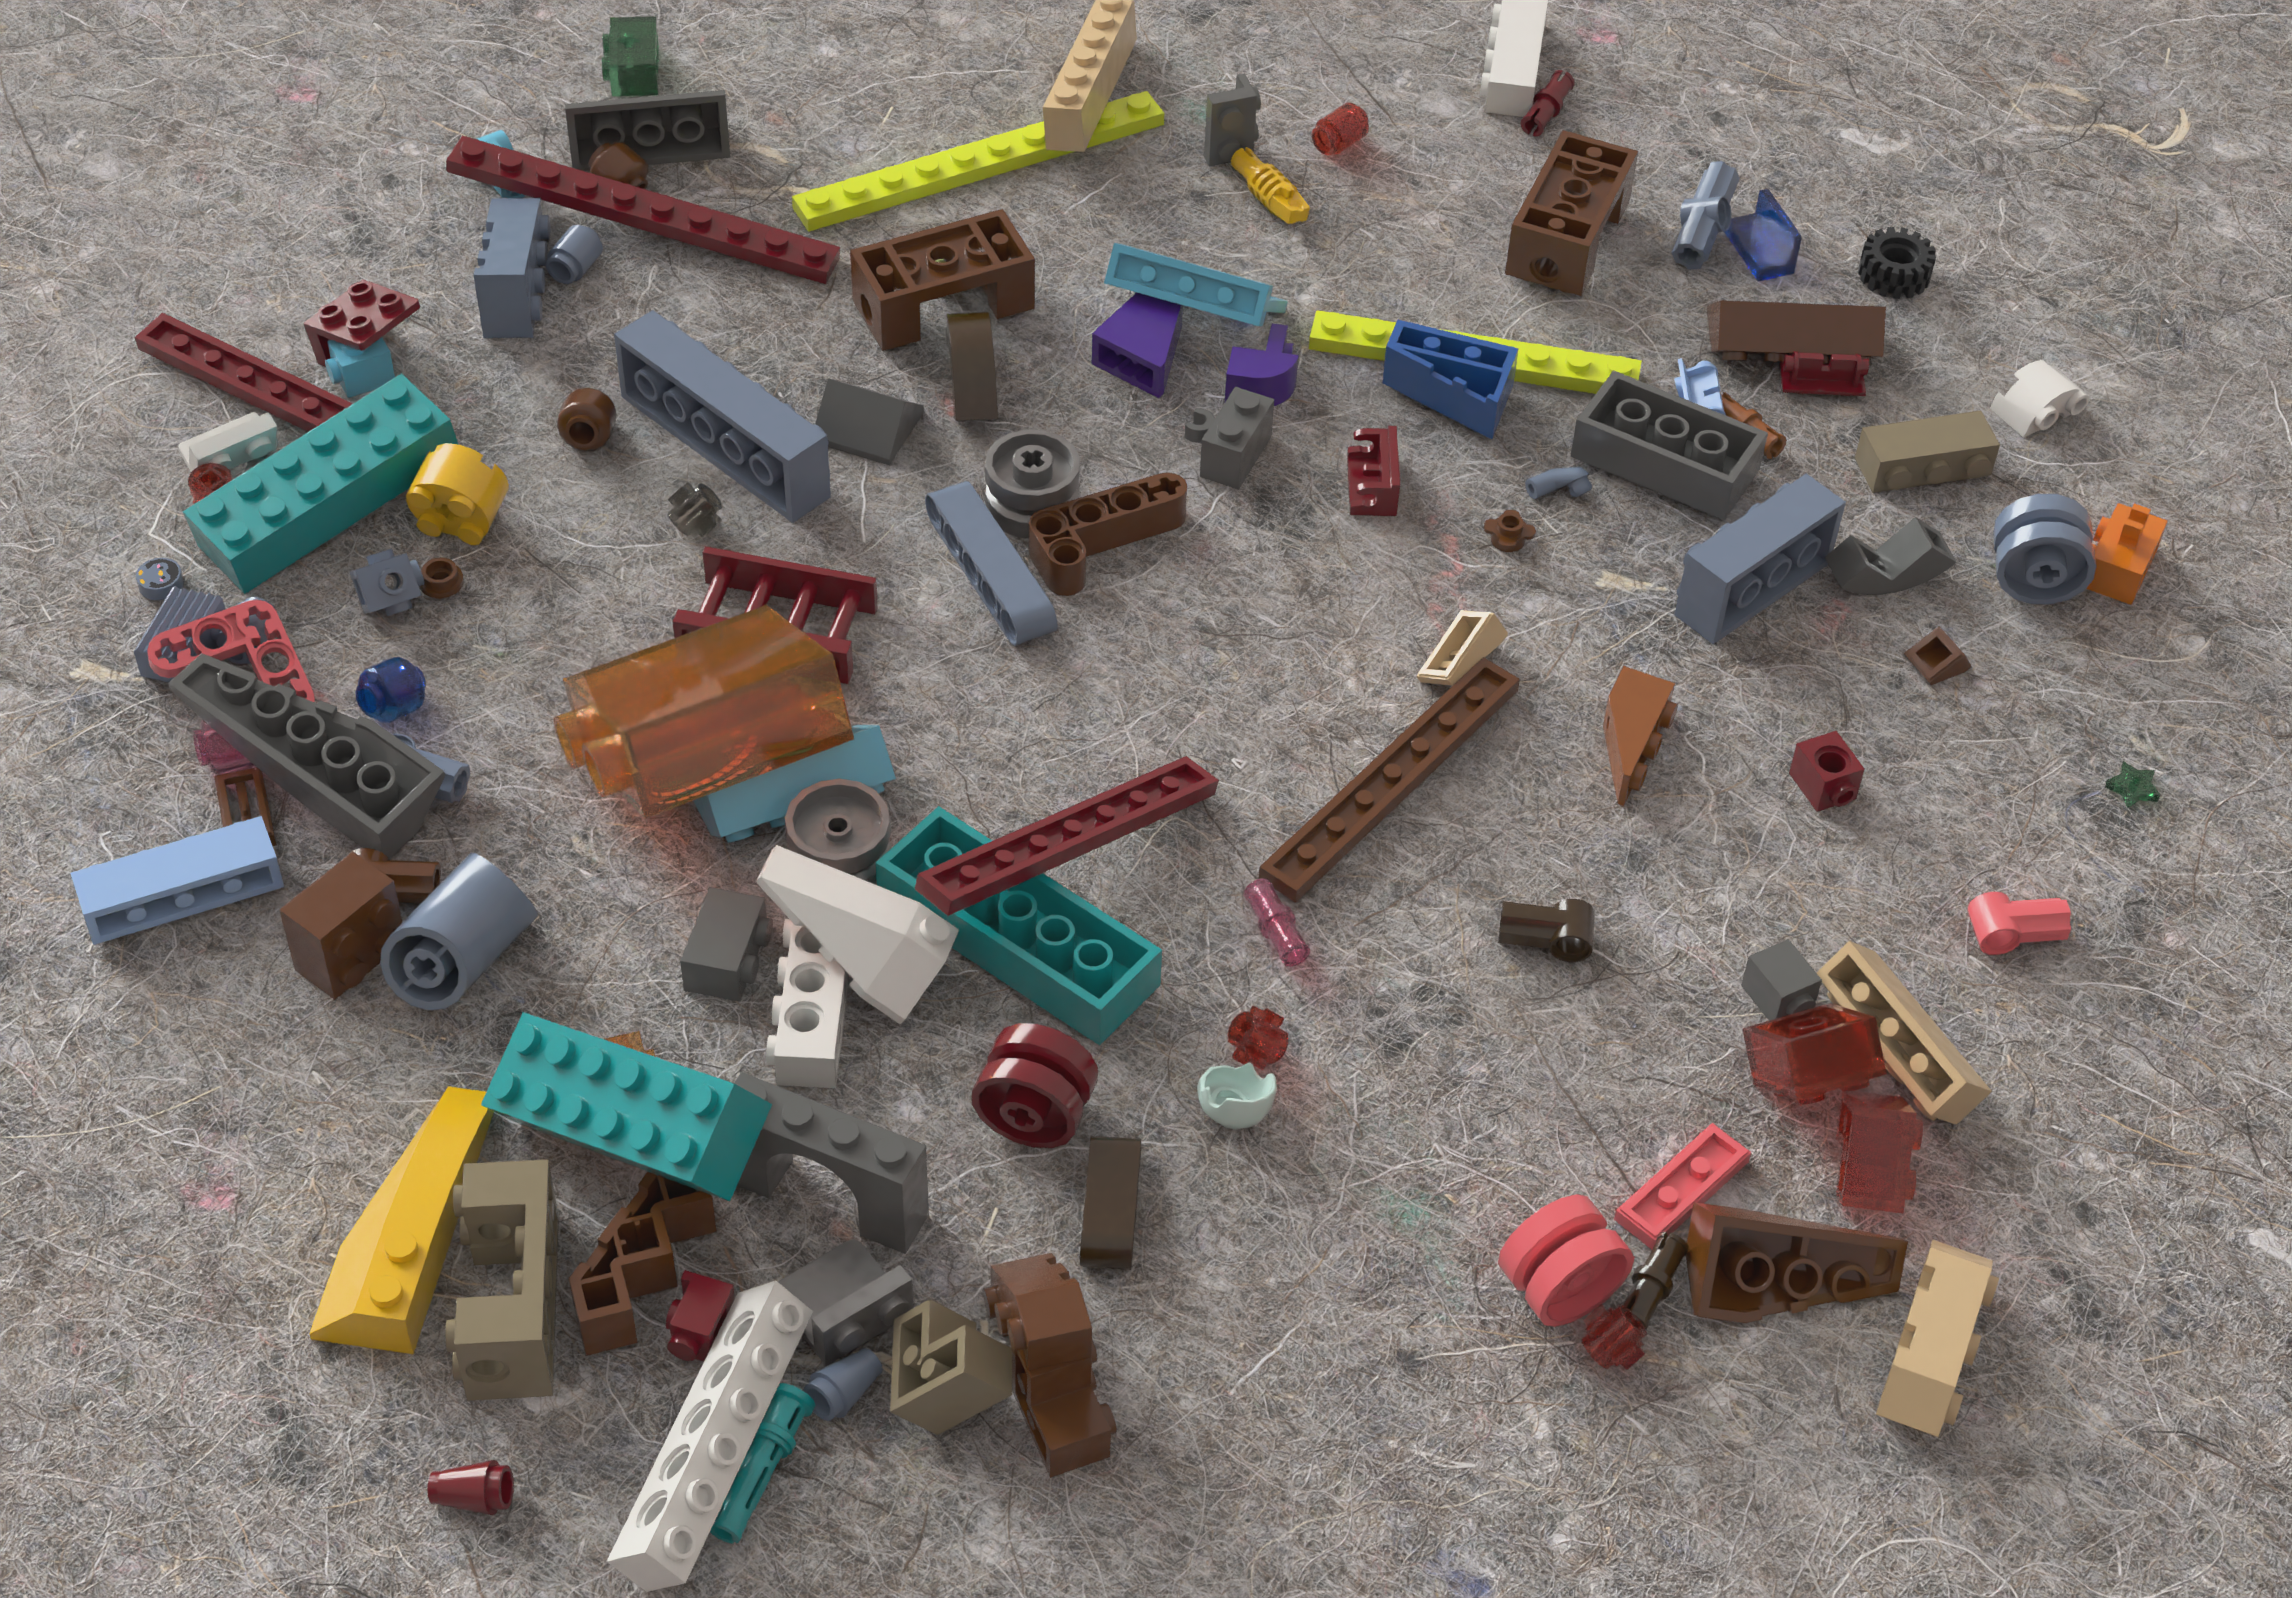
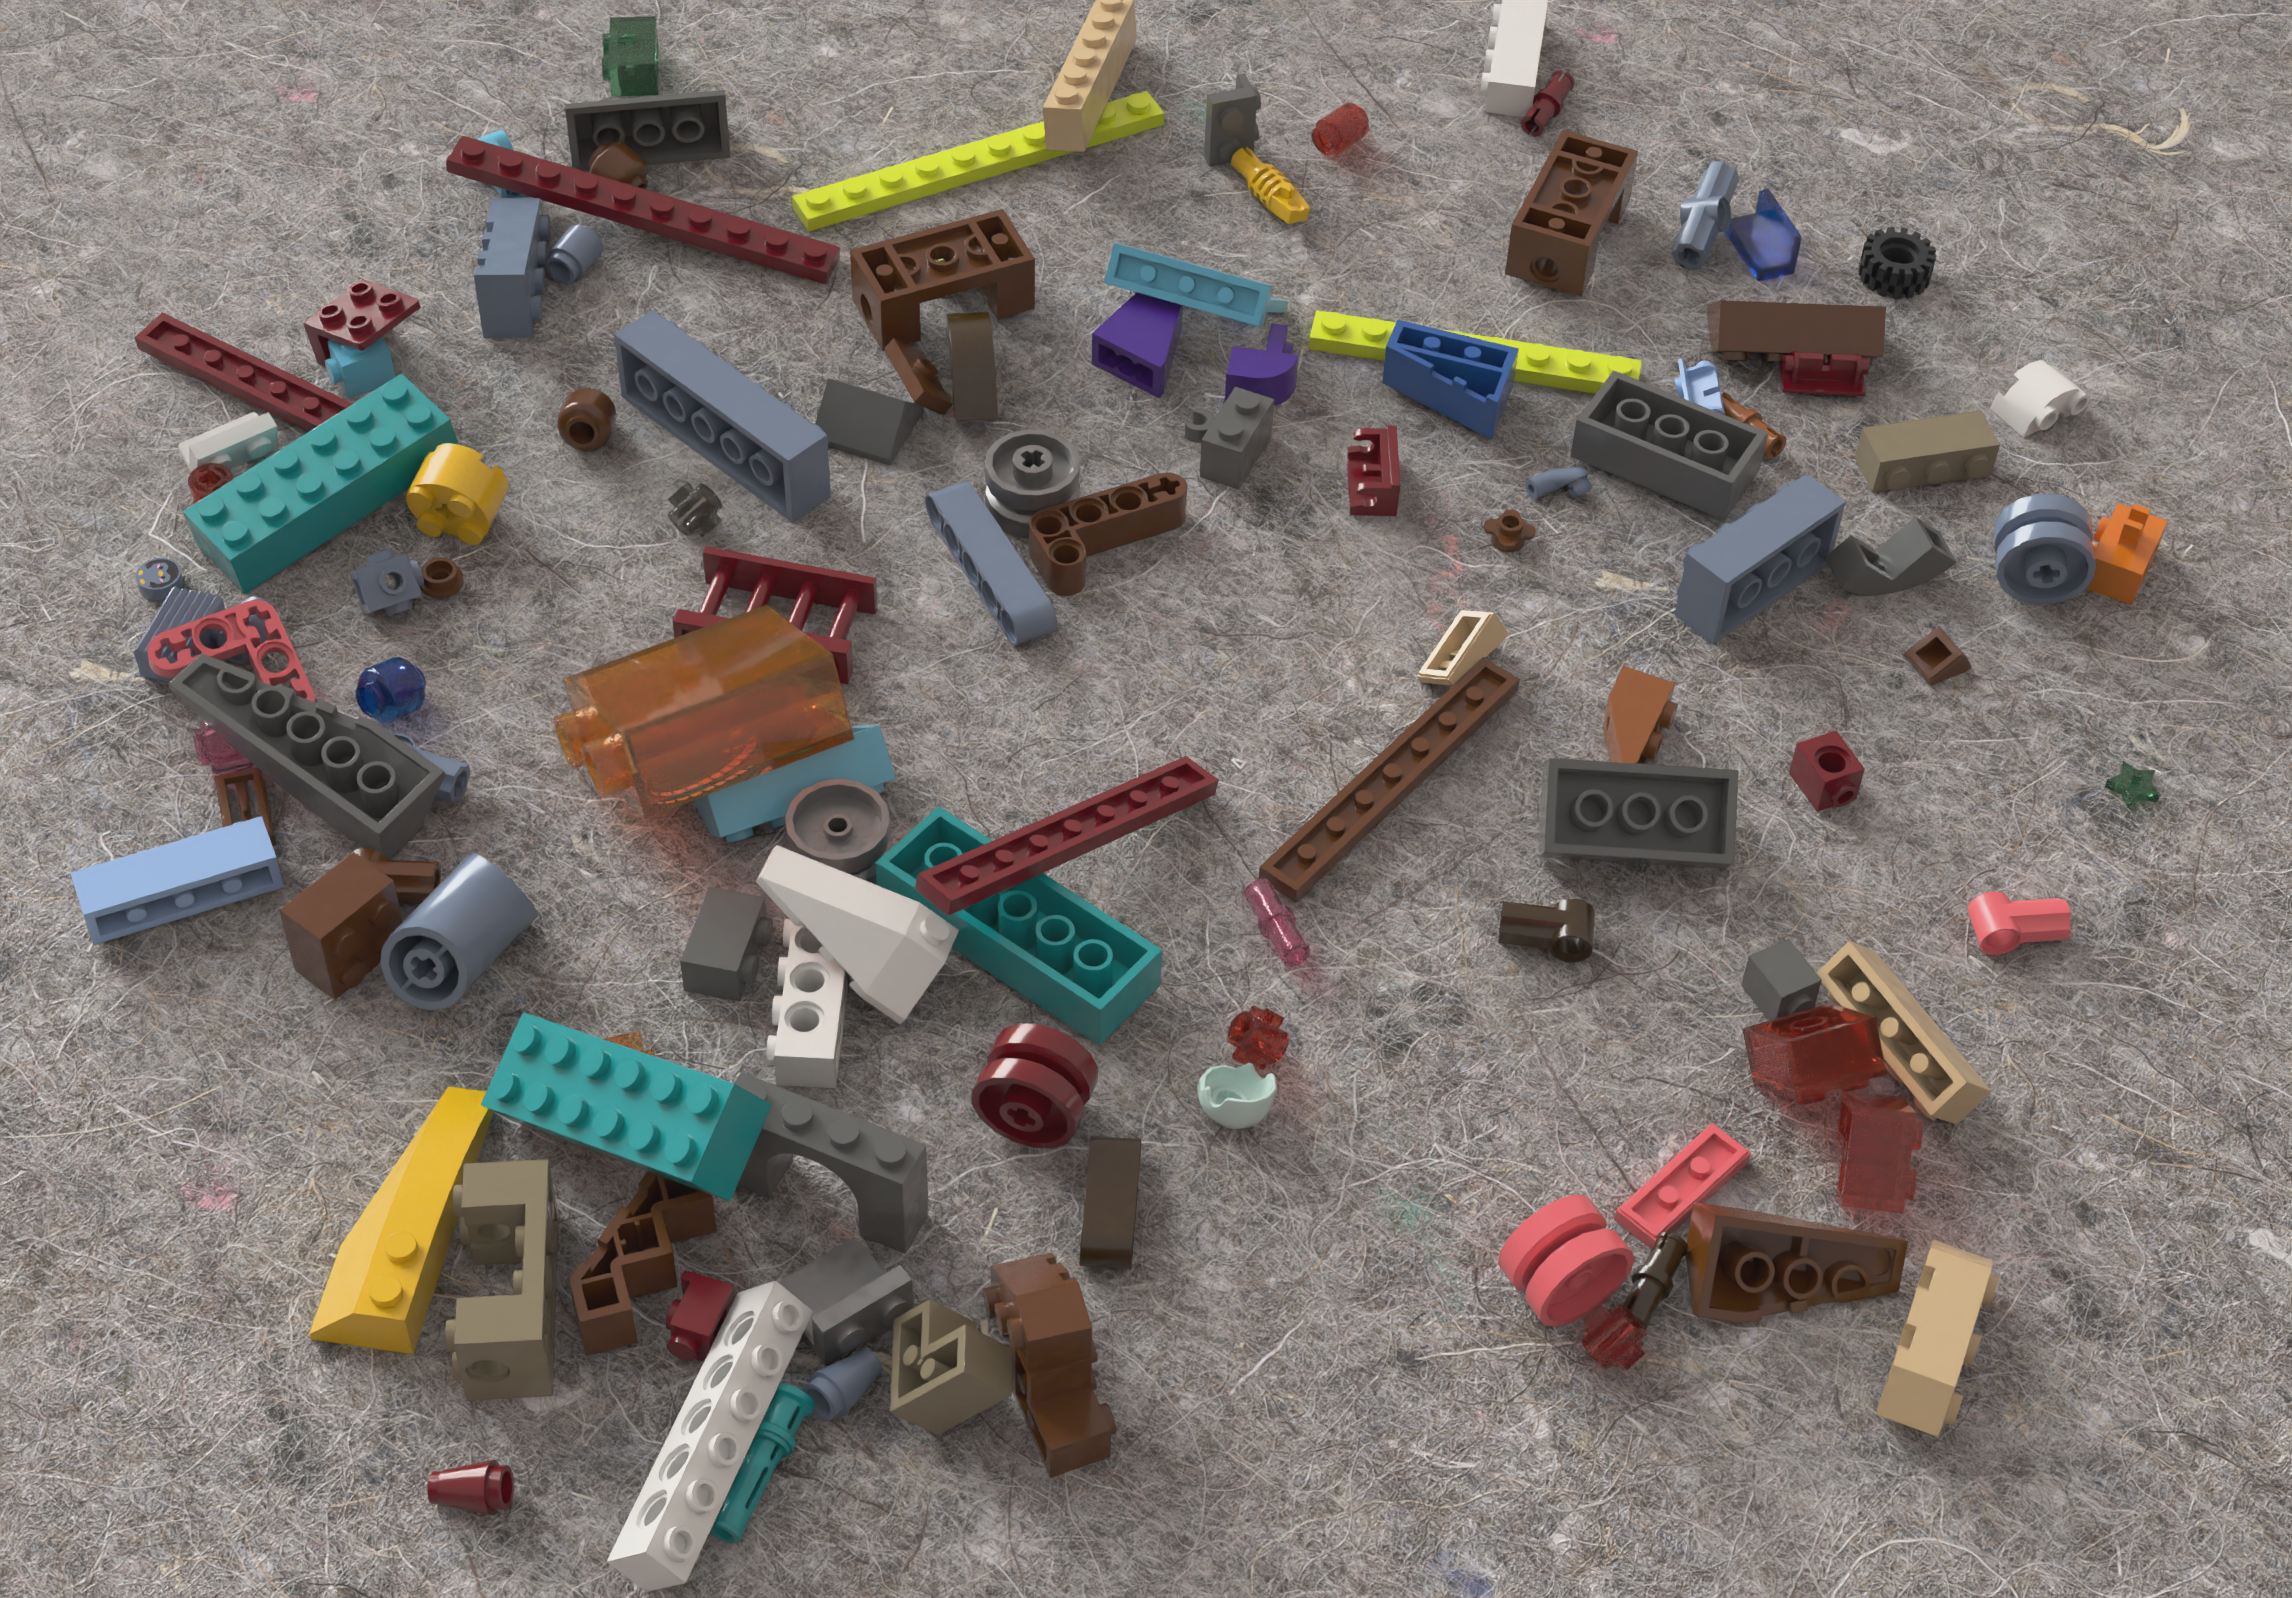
none -> reddish brown plate [885,338,953,415]
none -> dark grey brick [1538,758,1739,869]

